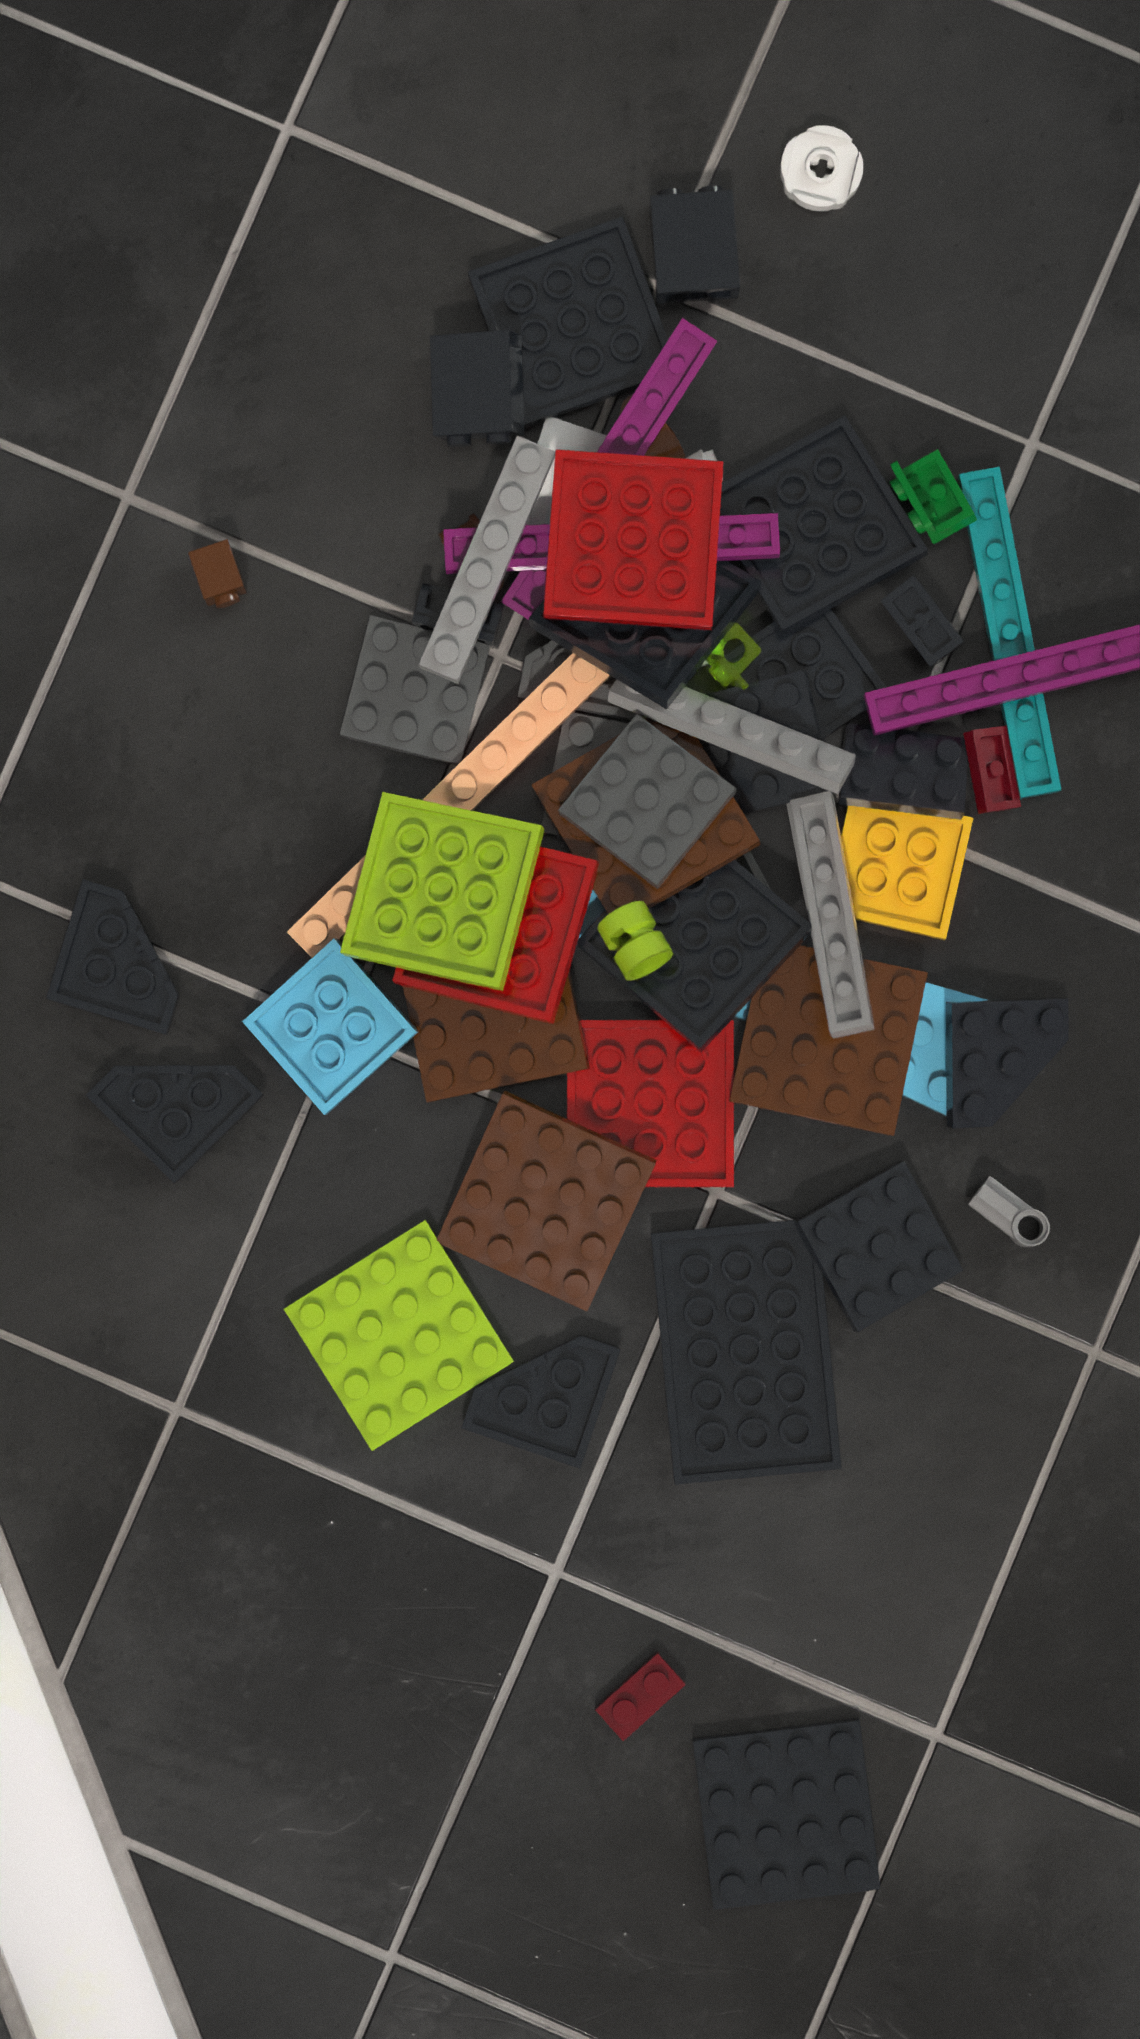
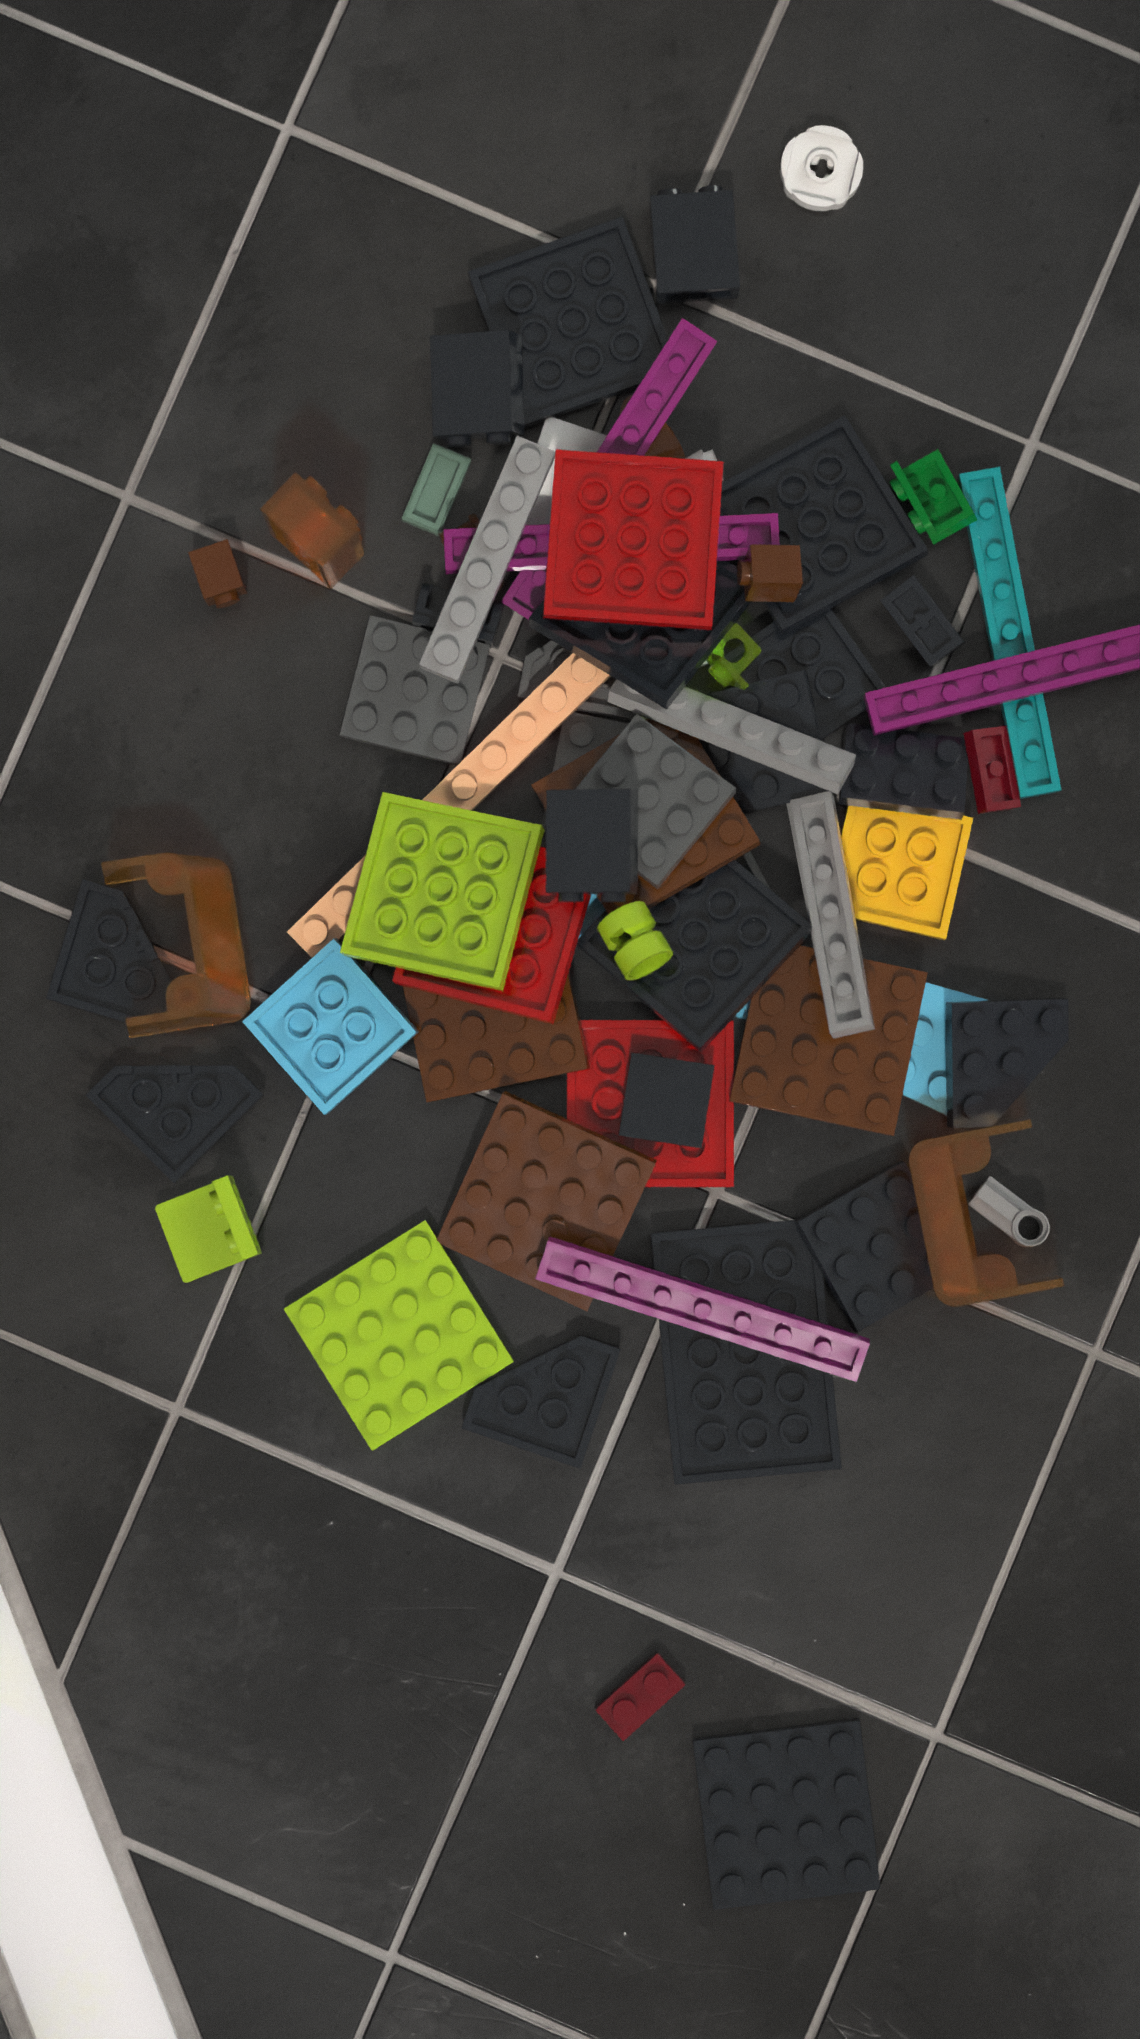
none -> clear orange windscreen [101,853,251,1038]
none -> lime bracket [155,1175,262,1283]
none -> clear orange brick [260,472,364,590]
none -> sand green tile [402,443,472,536]
none -> magenta plate [535,1236,870,1382]
none -> black brick [546,789,638,903]
none -> black tile [619,1053,714,1148]
none -> reddish brown brick [737,544,803,602]
none -> clear orange windscreen [909,1119,1064,1307]

